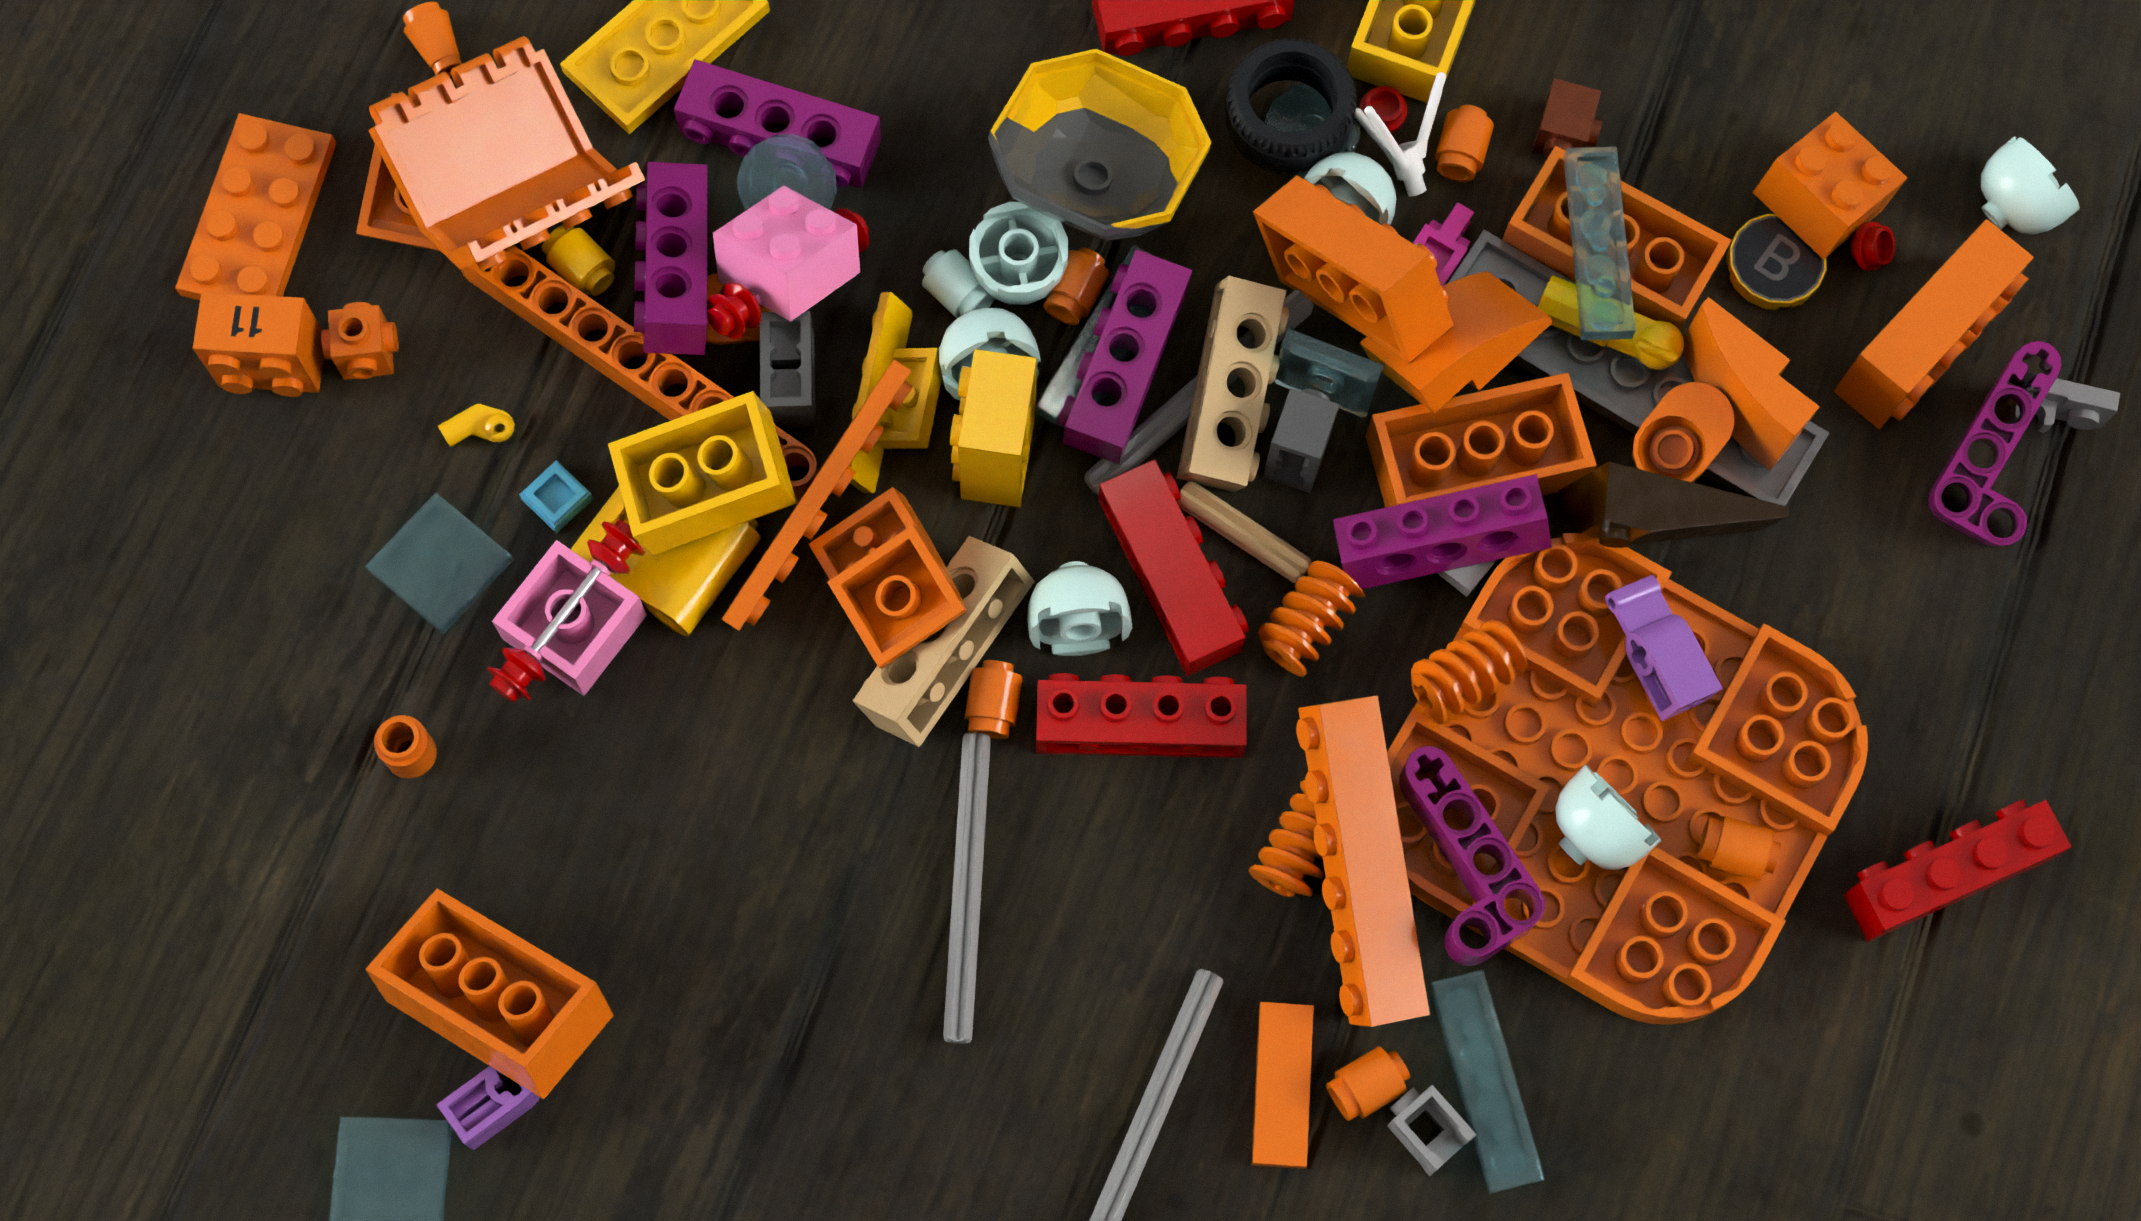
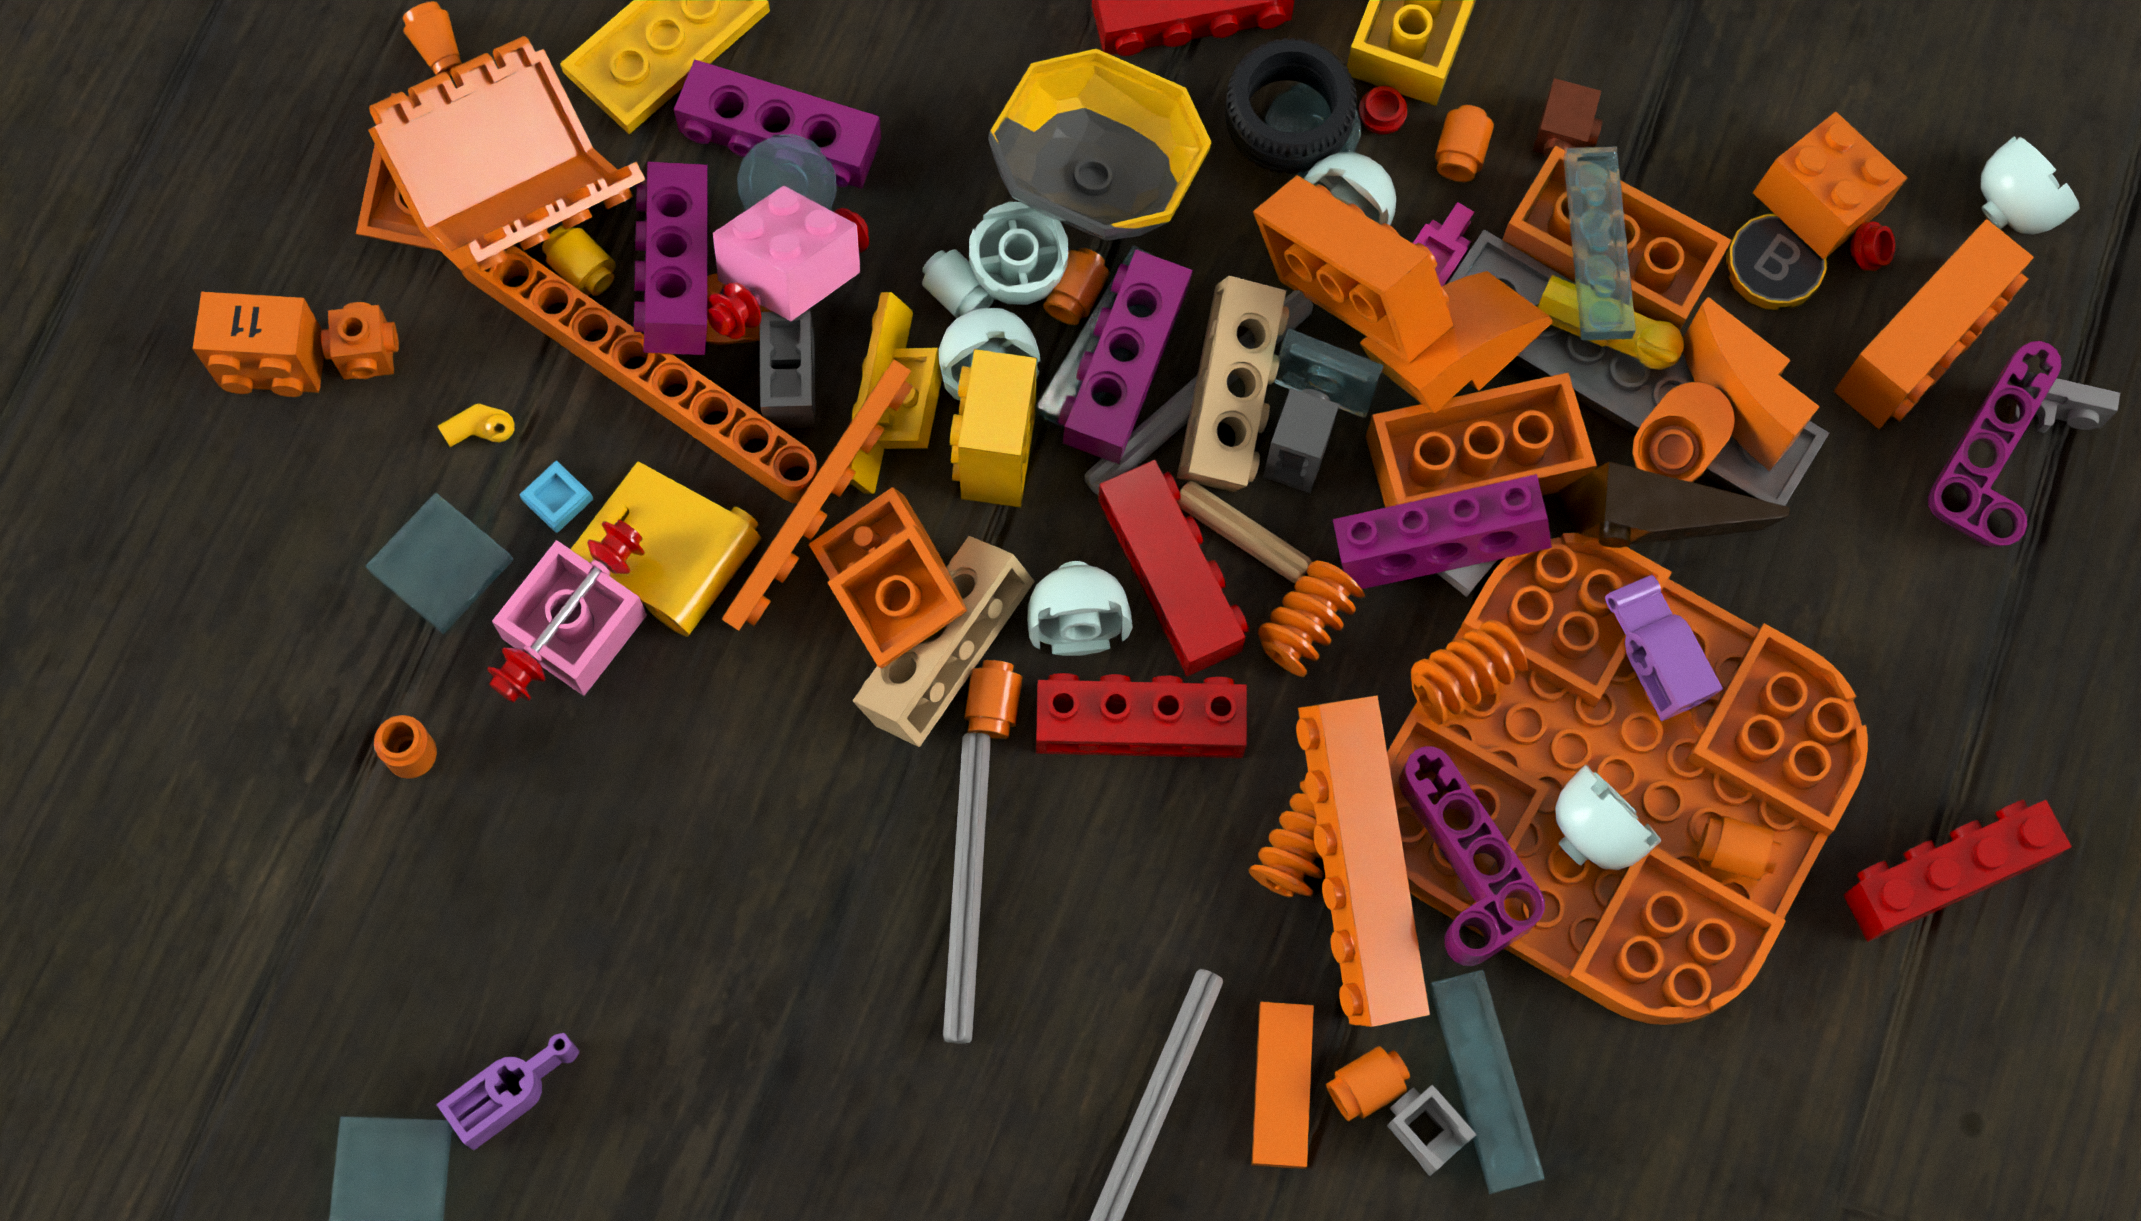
orange plate [175,113,337,300] -> none
orange brick [365,888,614,1099] -> none
yellow brick [608,391,797,555] -> none
white plant [1354,72,1446,196] -> none

